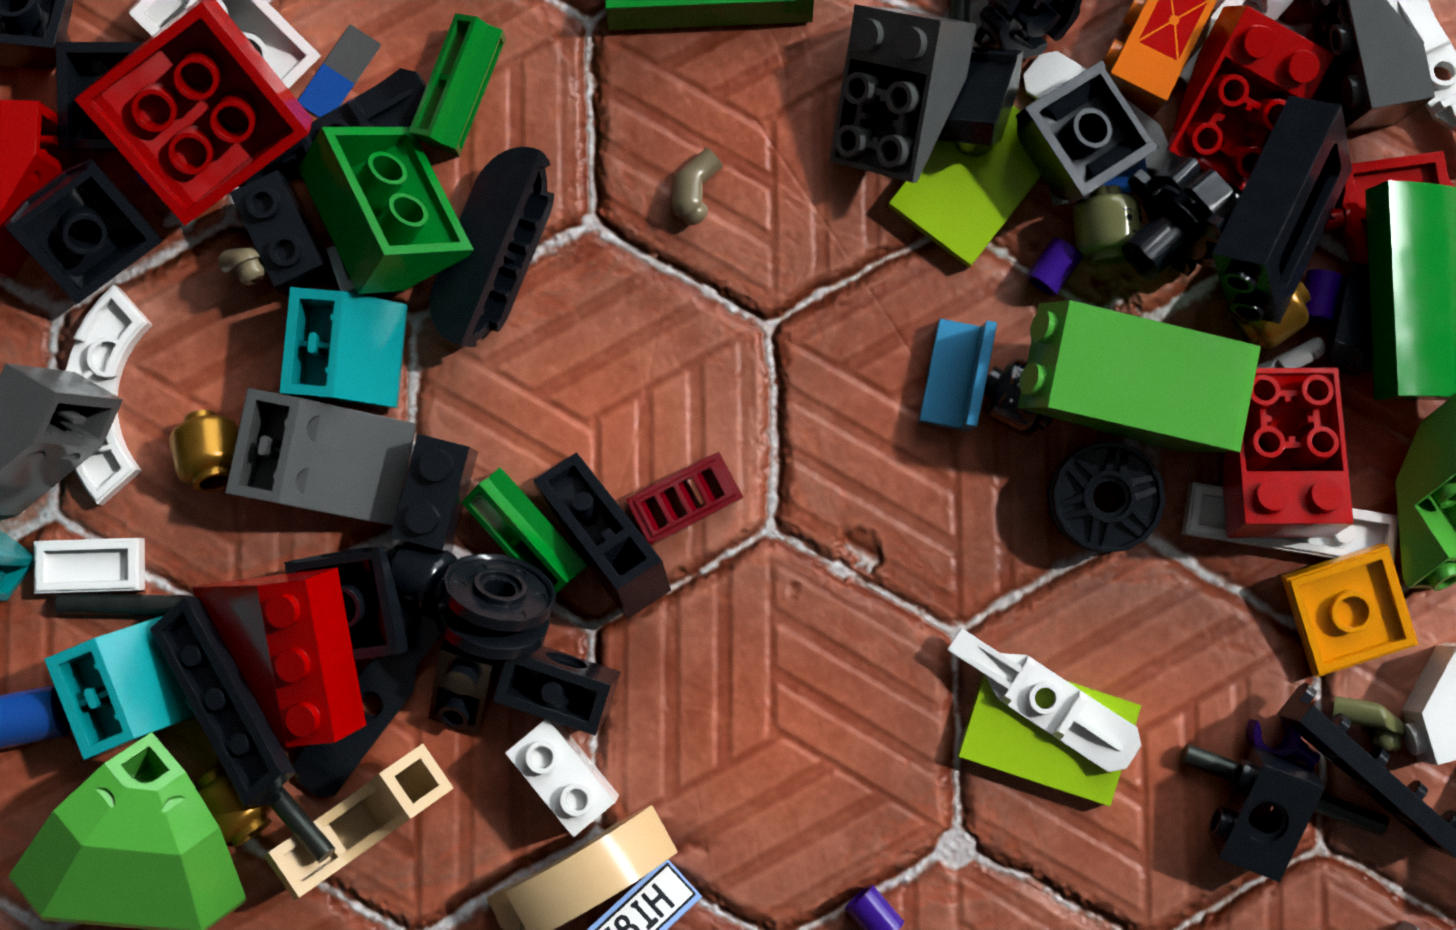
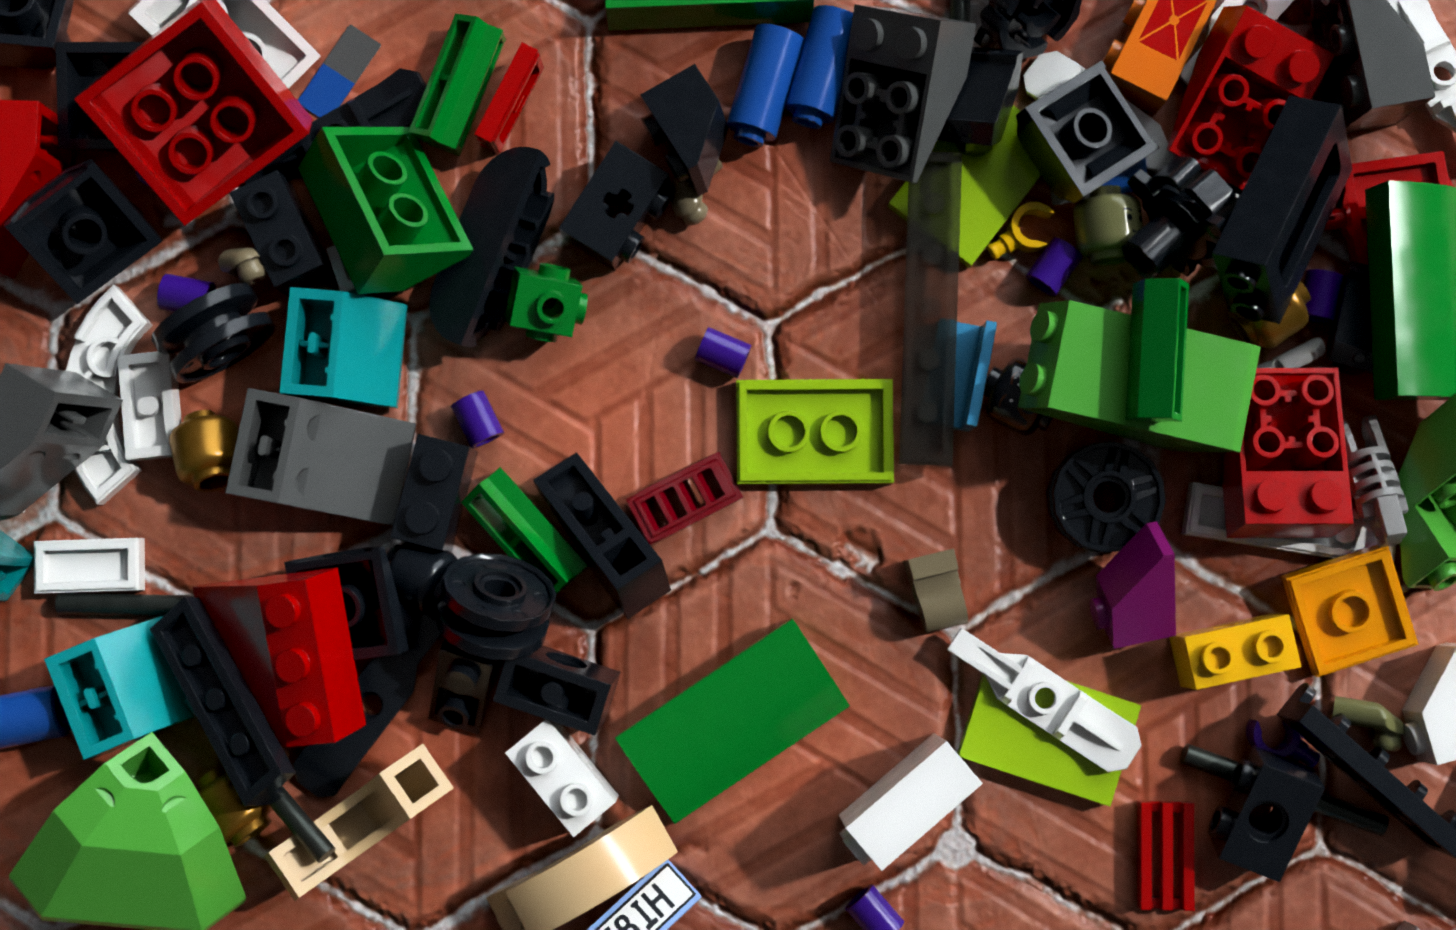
none -> white plate [117,351,182,461]
none -> black wheel [151,283,276,384]
none -> dark purple hinge [157,274,216,312]
none -> dark purple hinge [451,390,504,449]
none -> red tile [474,42,544,155]
none -> green brick [504,263,588,342]
none -> black brick [559,141,673,271]
none -> green slope [615,618,850,824]
none -> black slope [640,64,728,197]
none -> dark purple hinge [695,327,752,378]
none -> blue brick [726,24,805,147]
none -> lime tile [736,379,894,485]
none -> blue brick [785,5,853,129]
none -> white brick [839,733,983,871]
none -> clear smoke tile [899,152,962,467]
none -> dark tan leg [903,549,968,633]
none -> yellow piece [987,202,1055,260]
none -> magenta slope [1090,521,1176,649]
none -> green piece [1125,278,1189,423]
none -> red tile [1137,800,1195,911]
none -> yellow brick [1169,614,1302,690]
none -> light grey hinge [1343,415,1409,547]

